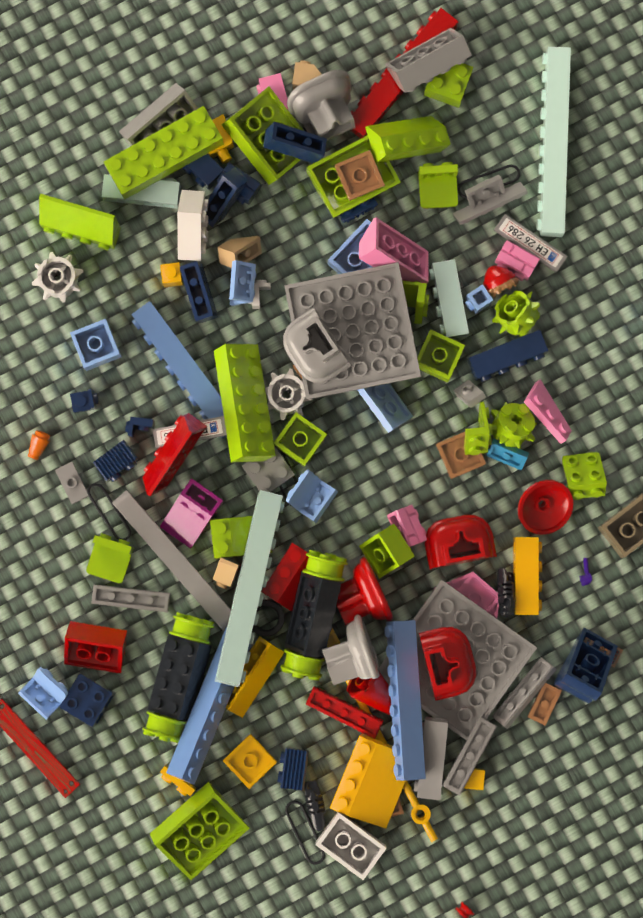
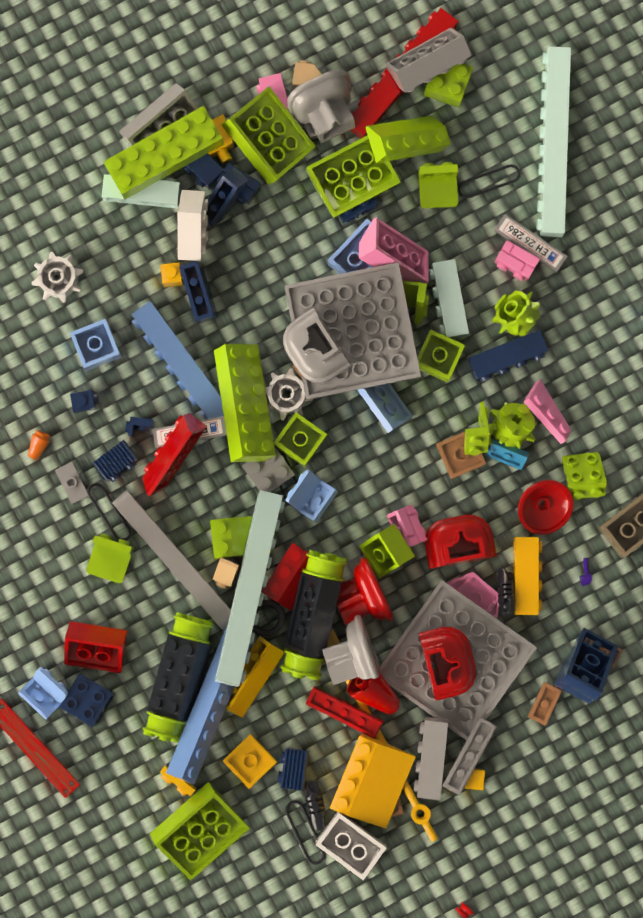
lime slope [39,194,121,250] -> none
light grey tile [91,584,171,613] -> none
slope [160,478,224,549] -> none
tan slope [218,236,262,268] -> none
light blue bracket [229,260,256,306] -> none
white bracket [248,280,271,309] -> none
dark blue brick [263,122,327,163] -> none
medium nougat plate [334,150,385,201] -> none
medium blue brick [385,620,426,781] -> none
light grey bracket [453,175,528,225] -> none
light grey plate [453,380,486,408] -> none
light blue brick [465,284,493,314] -> none
red hair [483,265,519,298] -> none
light grey tile [492,657,557,729] -> none

